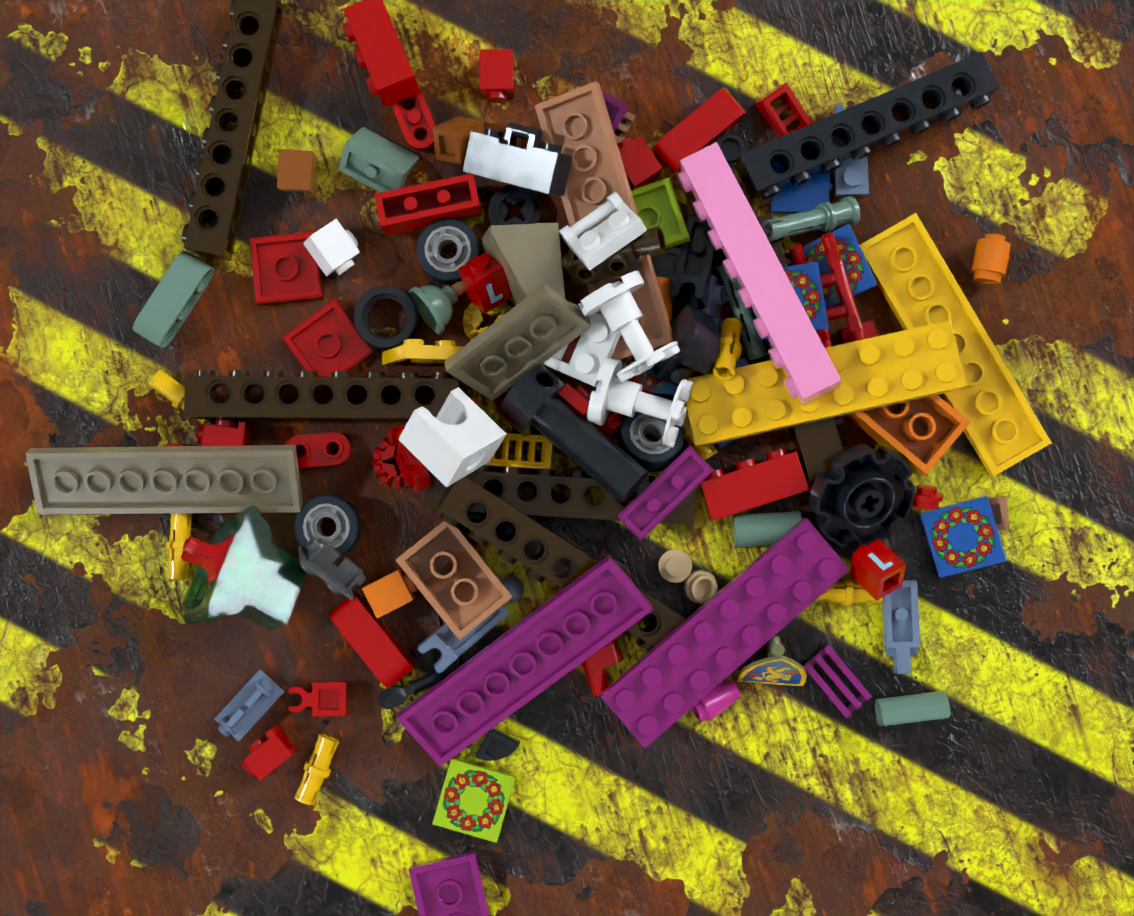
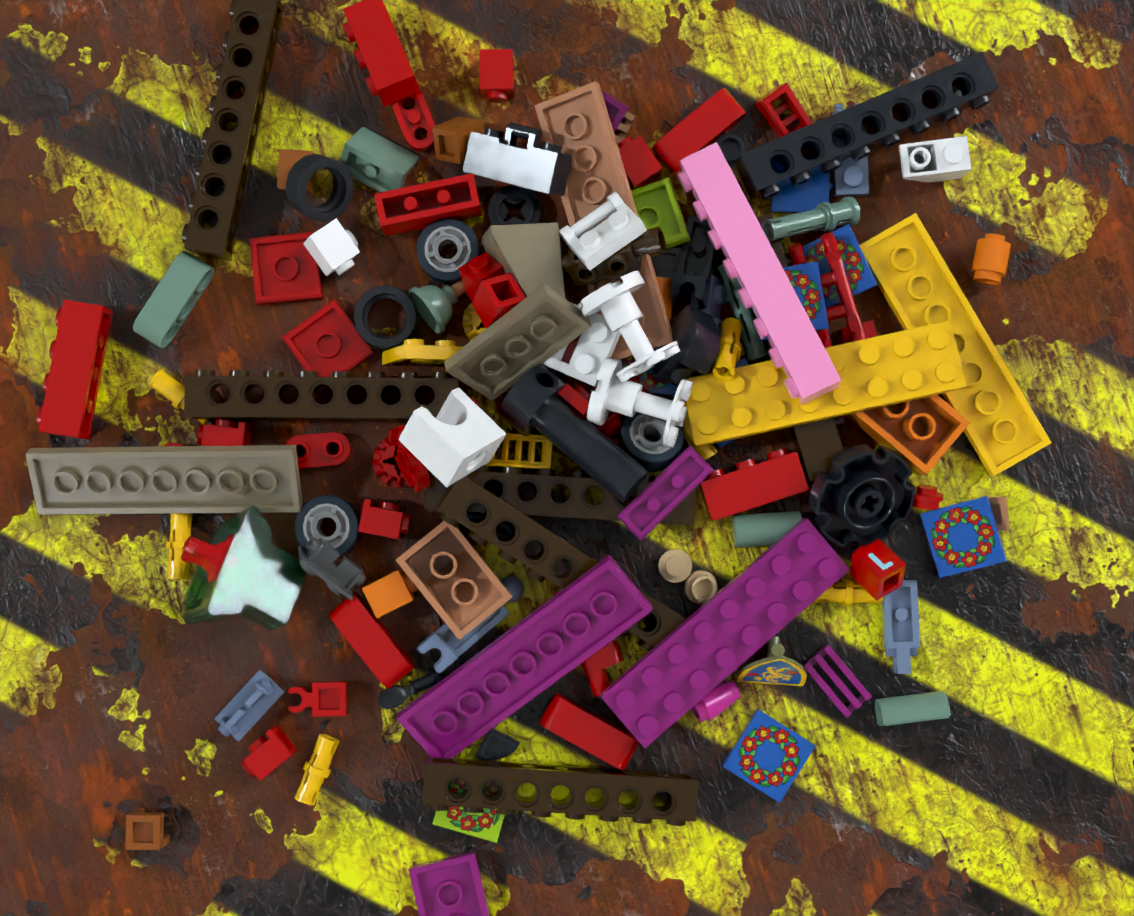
none -> red brick [37,299,113,440]
none -> dark orange panel [125,808,170,850]
none -> black tyre [286,154,353,222]
none -> red brick [358,498,412,539]
none -> dark brown brick [422,757,699,826]
none -> red brick [472,272,525,329]
none -> red beam [539,693,639,770]
none -> tile [722,708,815,803]
none -> white slope [899,136,971,183]

